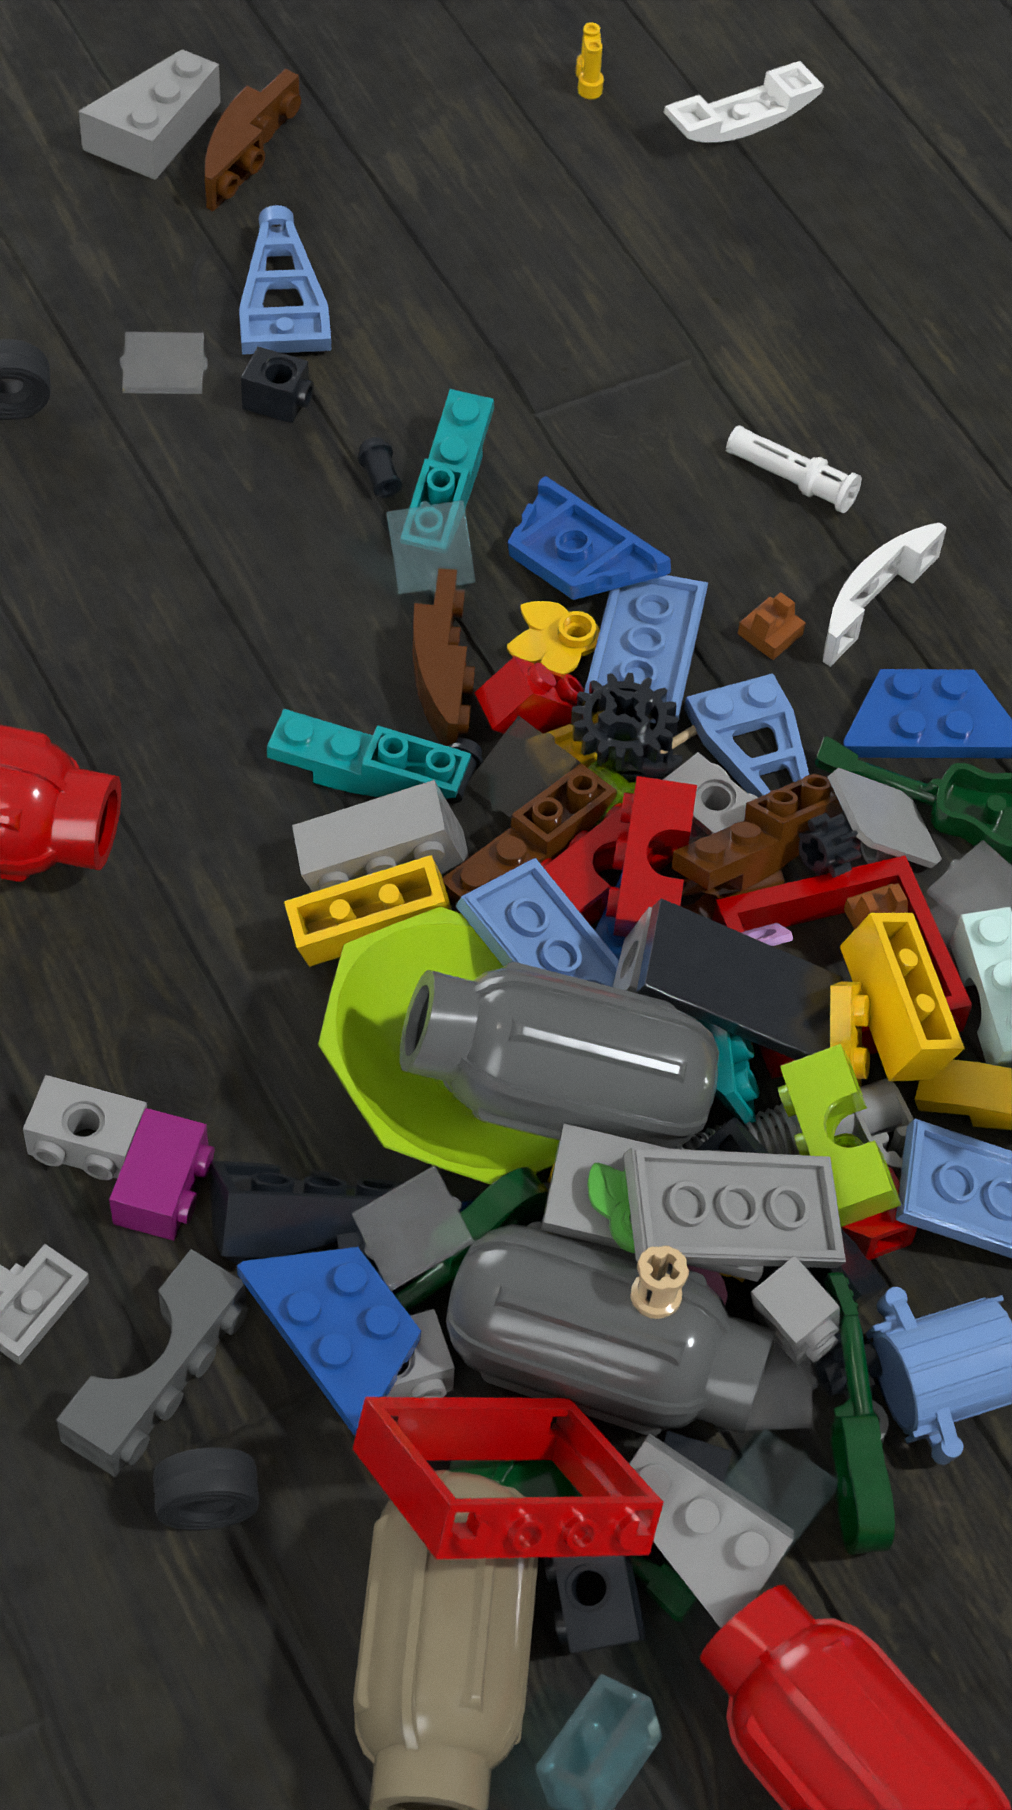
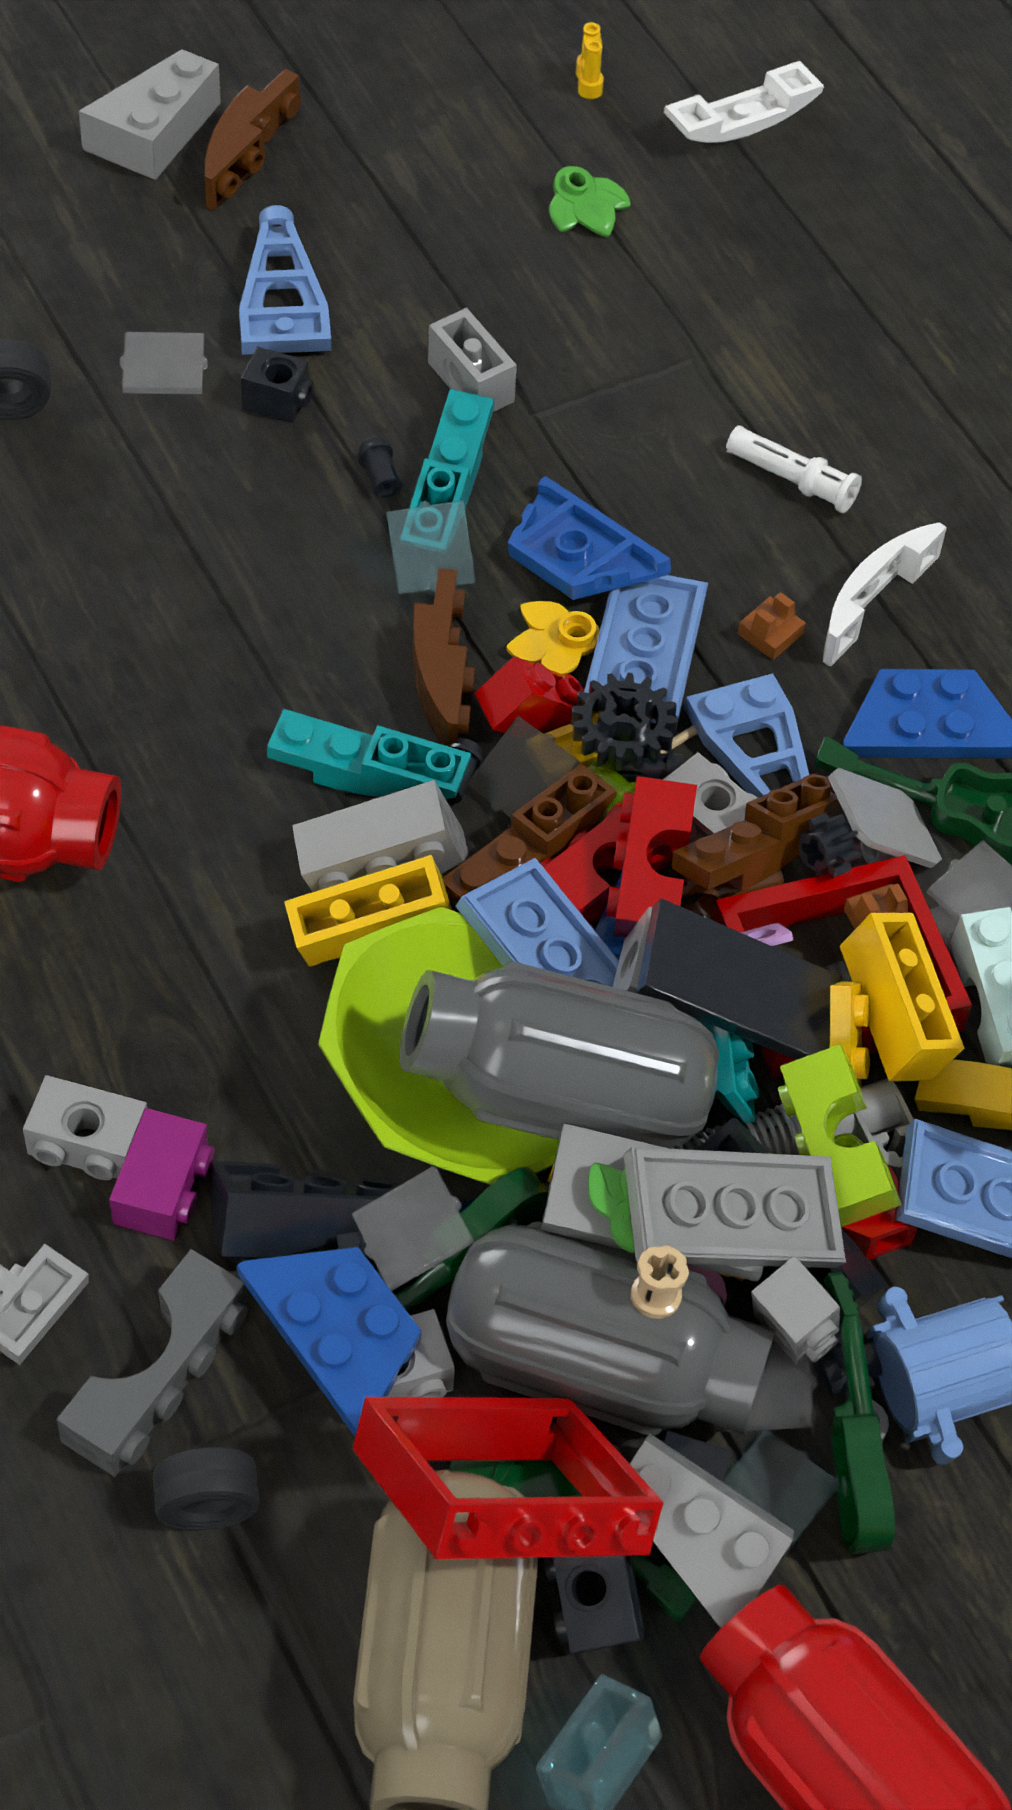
none -> light grey brick [428,308,517,412]
none -> bright green plate [549,166,630,238]

